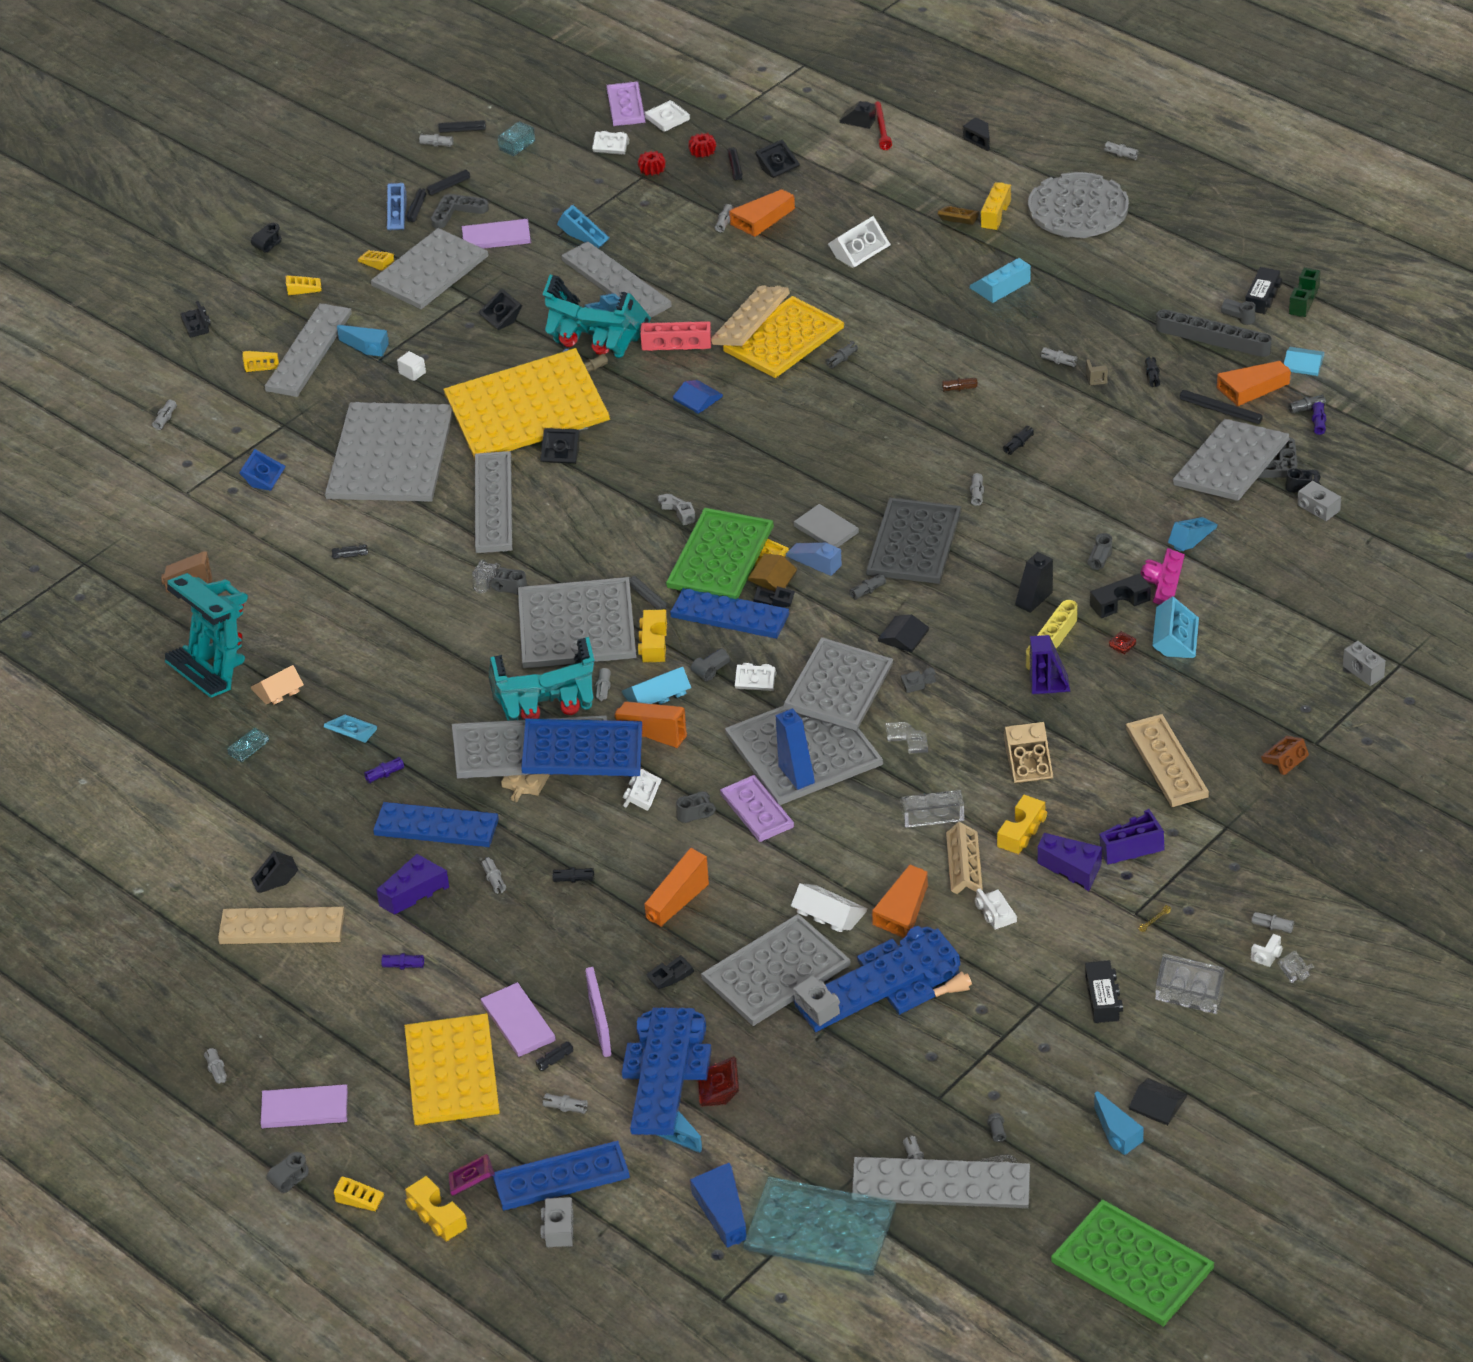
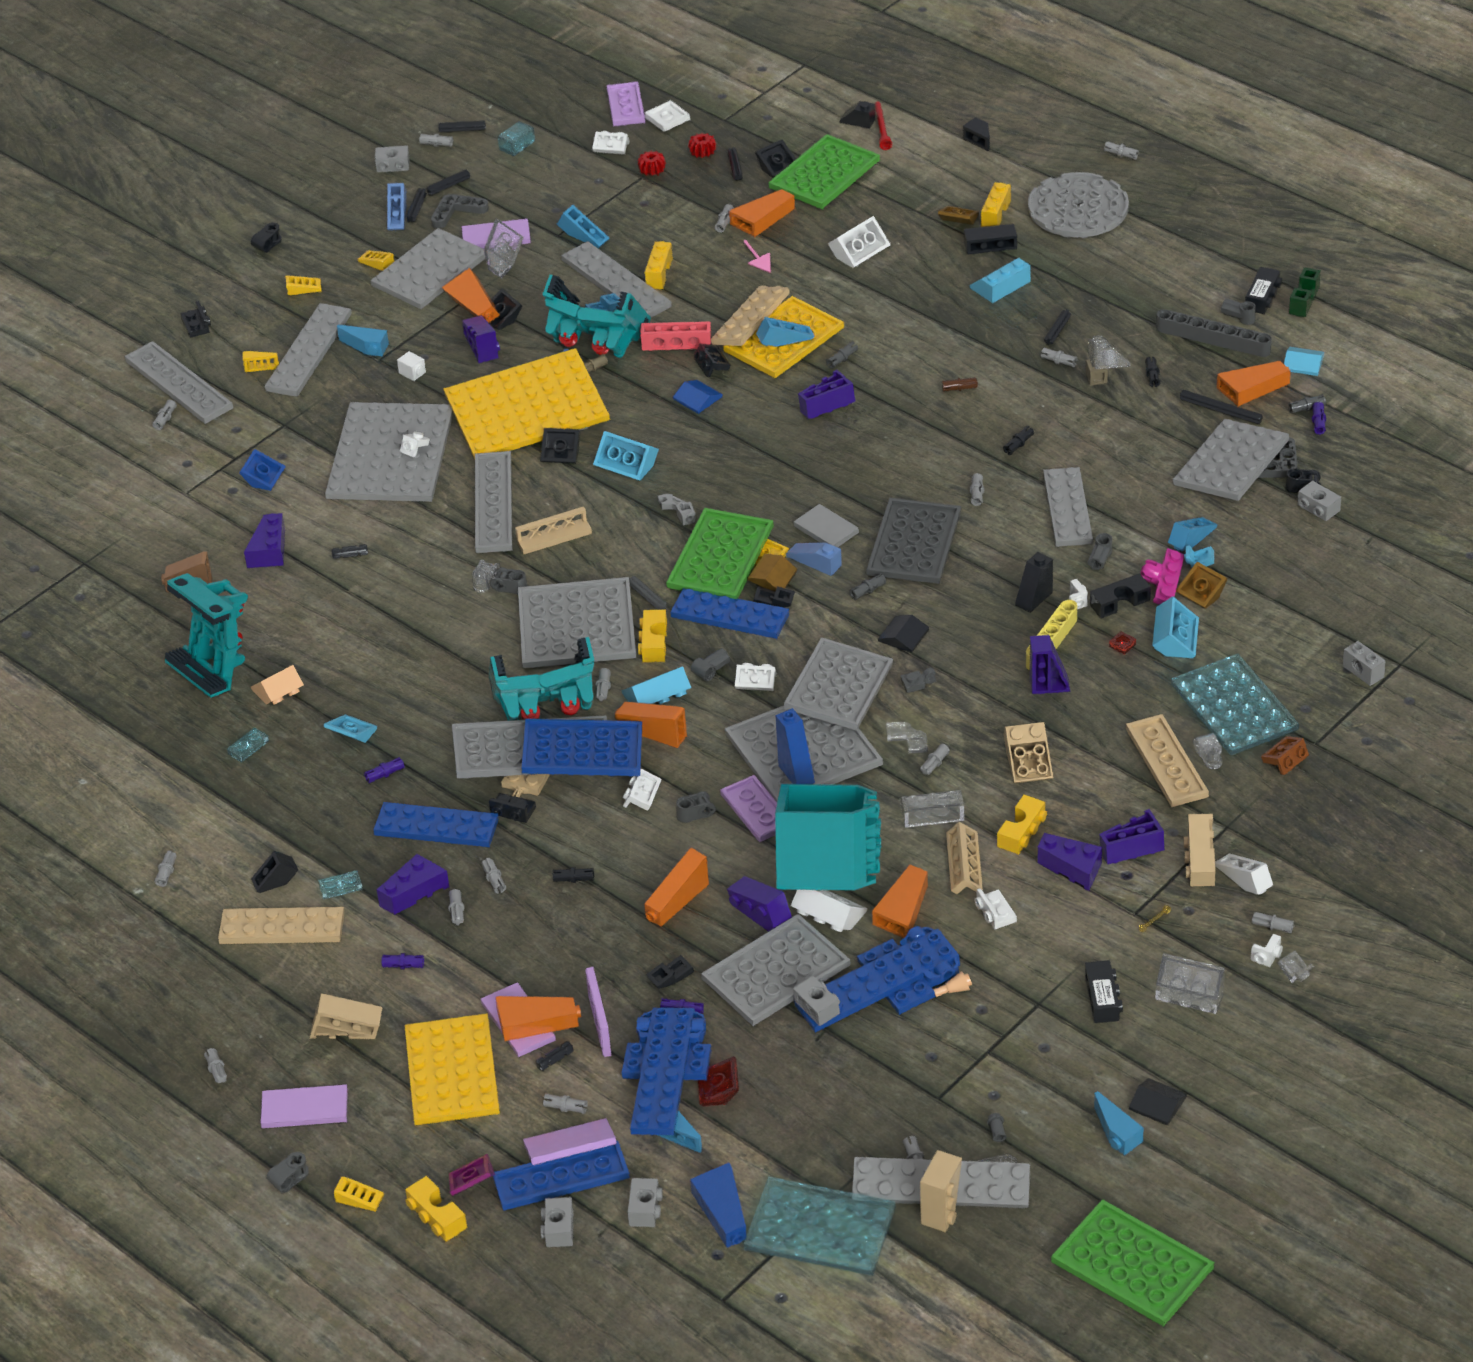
none -> light grey plate [125,341,233,424]
none -> light grey axle [154,851,177,887]
none -> dark purple wedge [244,513,285,568]
none -> tan wedge [310,993,382,1039]
none -> clear light blue plate [318,870,363,899]
none -> light grey brick [375,146,410,172]
none -> white bracket [400,432,430,457]
none -> orange slope [442,268,499,323]
none -> light grey axle [448,889,465,926]
none -> dark purple wedge [462,315,500,363]
none -> clear slope [484,218,524,279]
none -> black bracket [489,793,536,823]
none -> orange slope [495,996,581,1041]
none -> tan fence [515,506,592,555]
none -> lavender tile [523,1118,616,1165]
none -> medium azure slope [593,431,659,481]
none -> light grey brick [628,1178,663,1227]
none -> yellow arch [645,241,673,289]
none -> dark purple pin [660,998,704,1014]
none -> black bracket [694,344,731,377]
none -> dark purple wedge [727,876,792,932]
none -> bright pink piece [744,240,771,273]
none -> dark azure slope [756,317,815,347]
none -> bright green plate [769,134,880,209]
none -> teal container [775,784,881,890]
none -> dark purple wedge [798,369,855,419]
none -> light grey axle [920,744,950,775]
none -> tan wedge [920,1150,962,1232]
none -> black brick [964,224,1017,255]
none -> light grey plate [1043,467,1093,547]
none -> black axle [1044,309,1071,345]
none -> white bracket [1069,579,1088,609]
none -> clear slope [1088,336,1131,369]
none -> clear light blue plate [1171,653,1299,755]
none -> pearl gold slope [1176,562,1228,609]
none -> tan wedge [1183,814,1215,886]
none -> medium azure bracket [1184,545,1214,567]
none -> clear piece [1193,732,1222,769]
none -> white slope [1215,853,1273,895]

